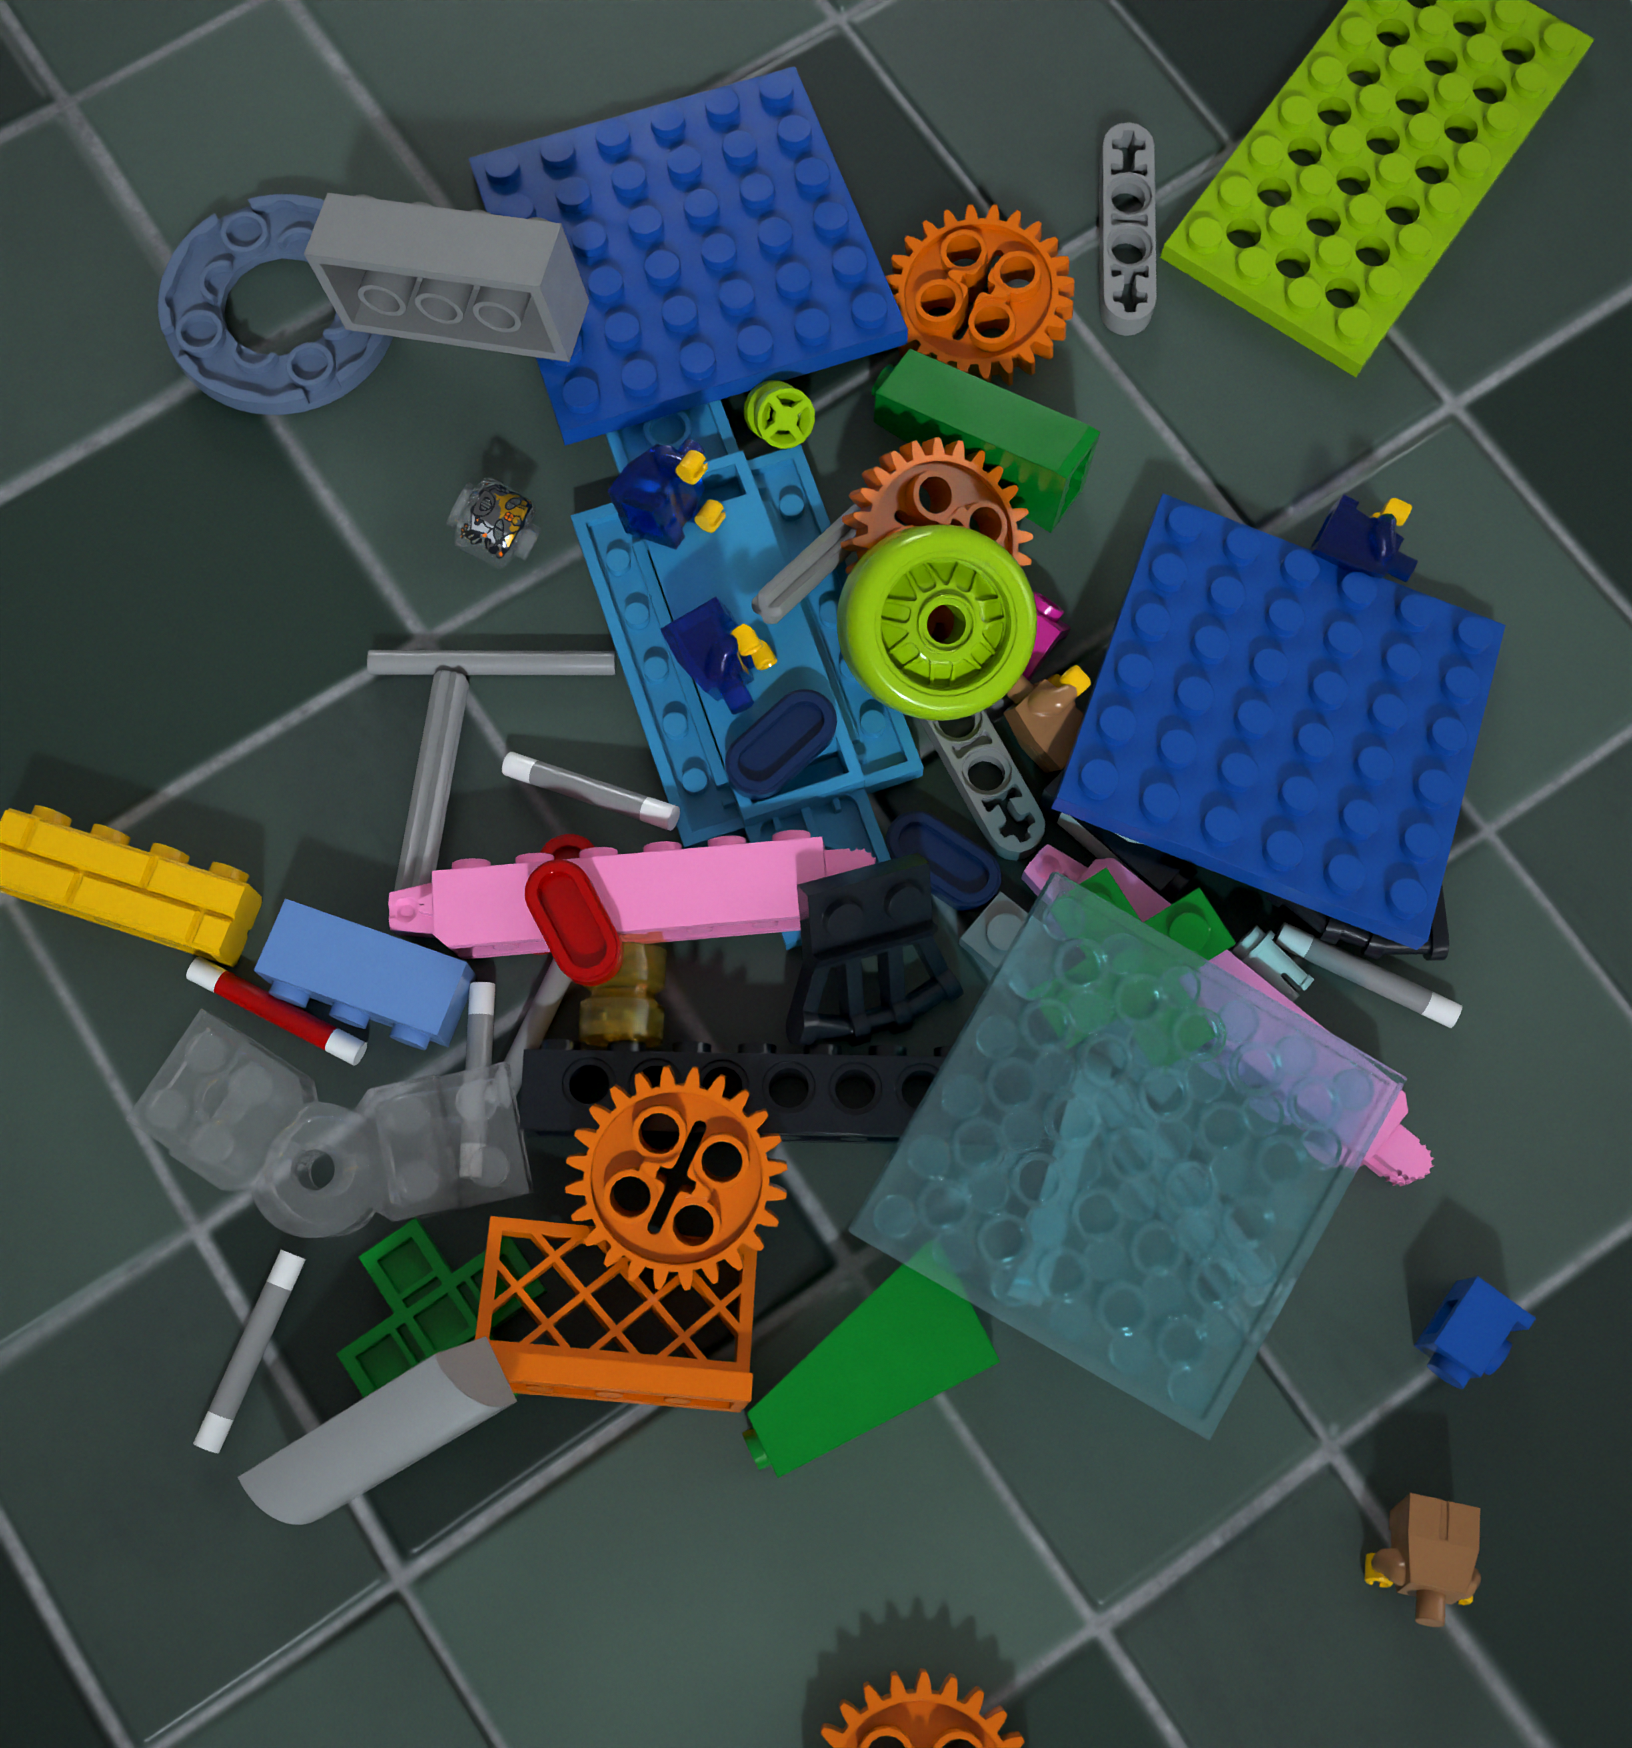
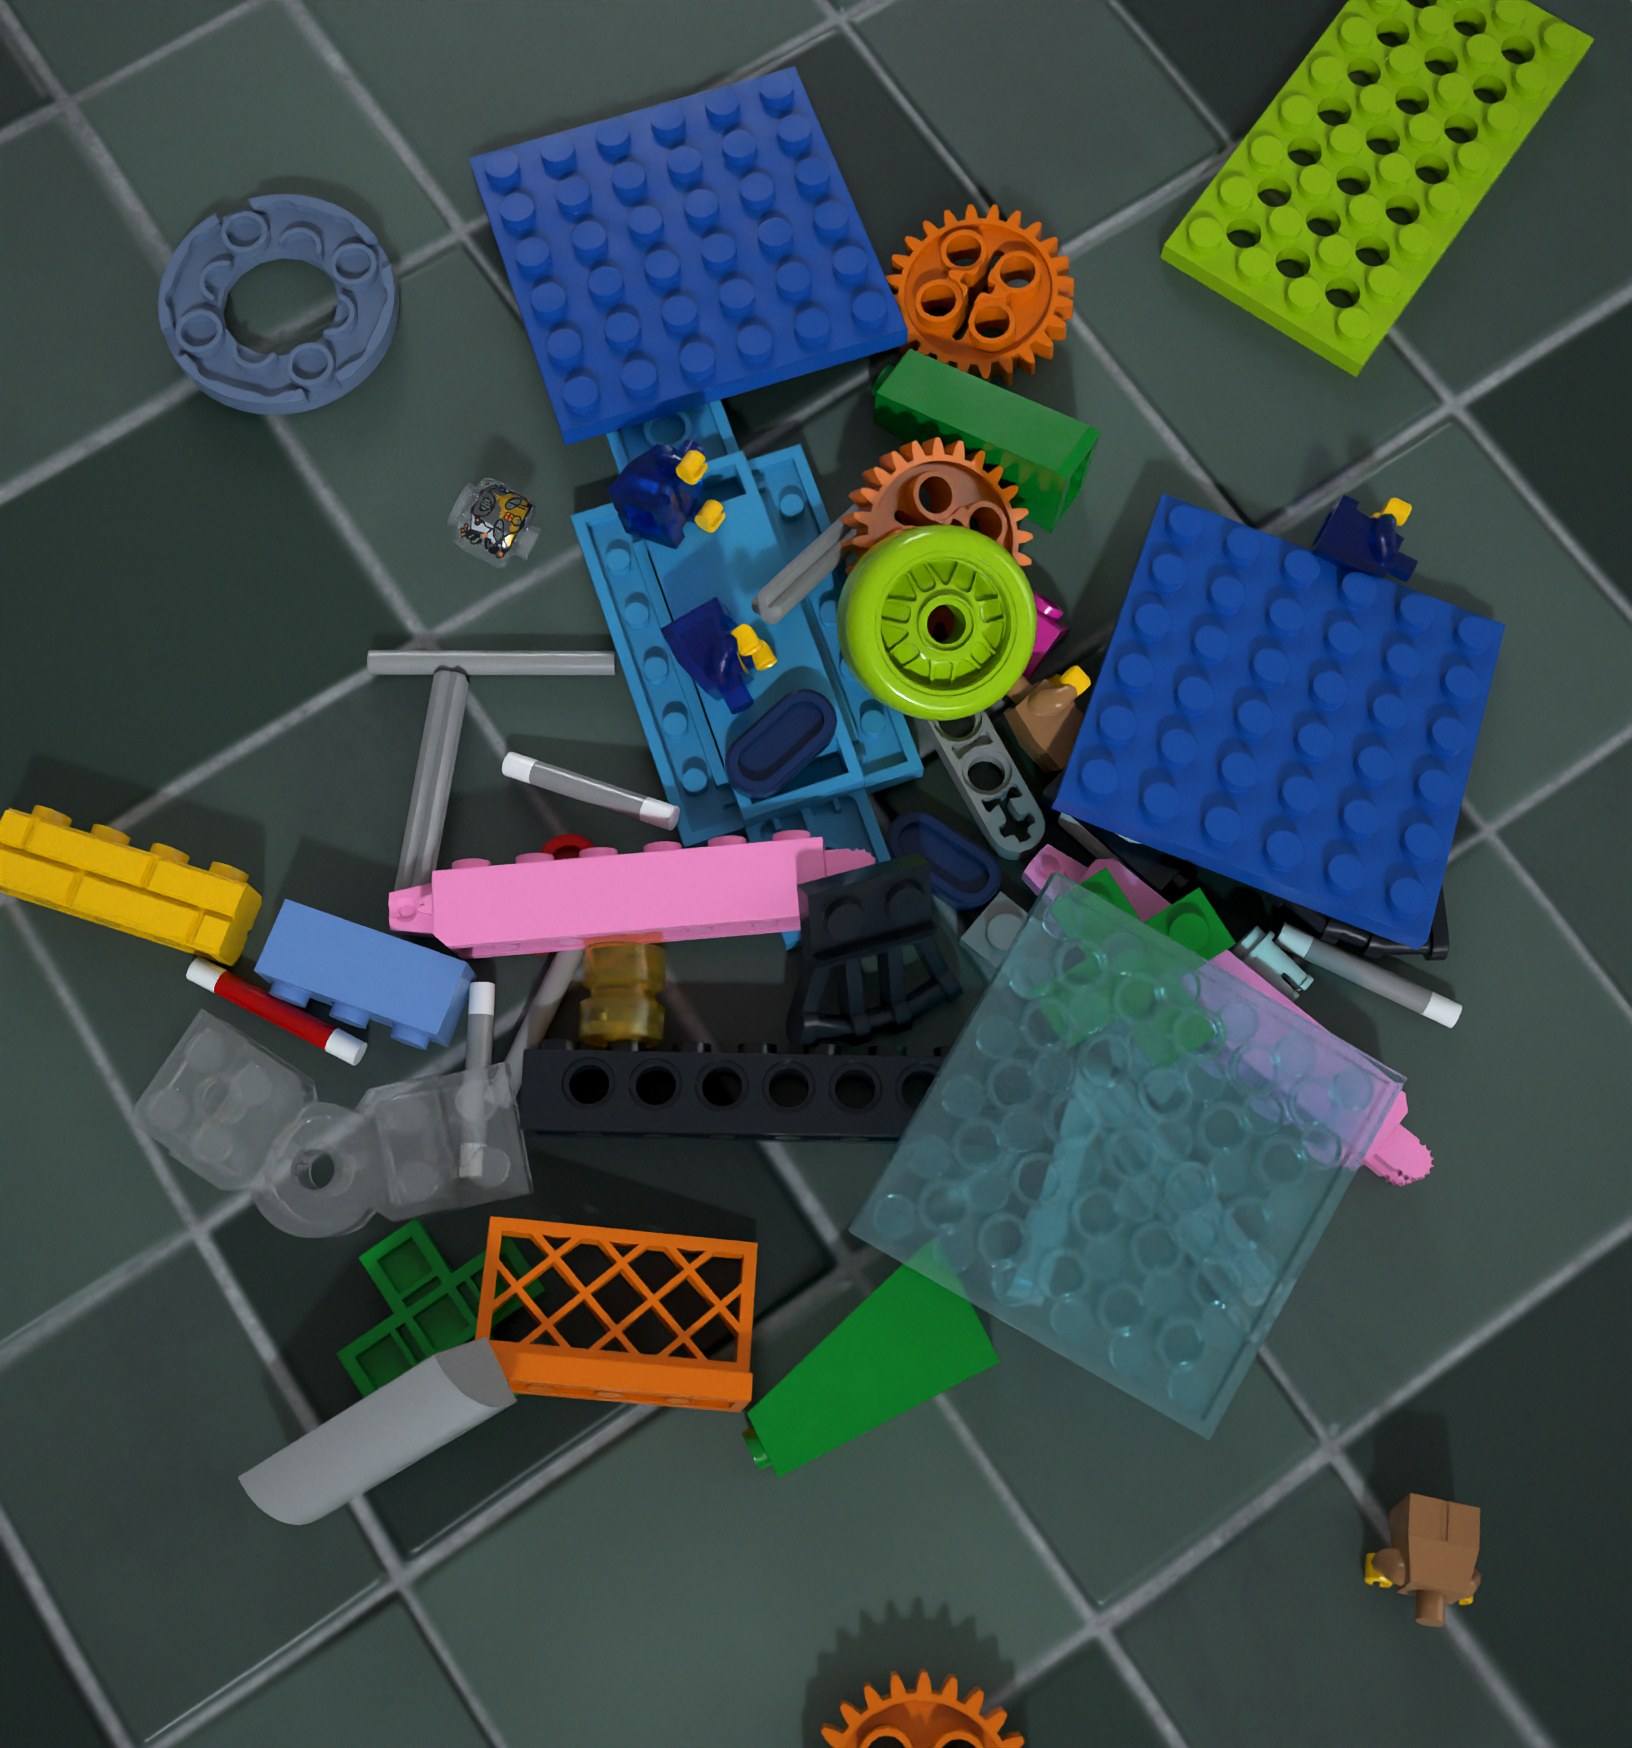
light grey bar [193,1250,306,1453] -> none
light grey brick [304,193,589,362] -> none
red tile [525,859,624,986] -> none
orange gear [565,1065,788,1290] -> none
lime wheel [744,380,815,449] -> none
light grey beam [1099,122,1157,336] -> none
blue brick [1414,1276,1536,1389] -> none

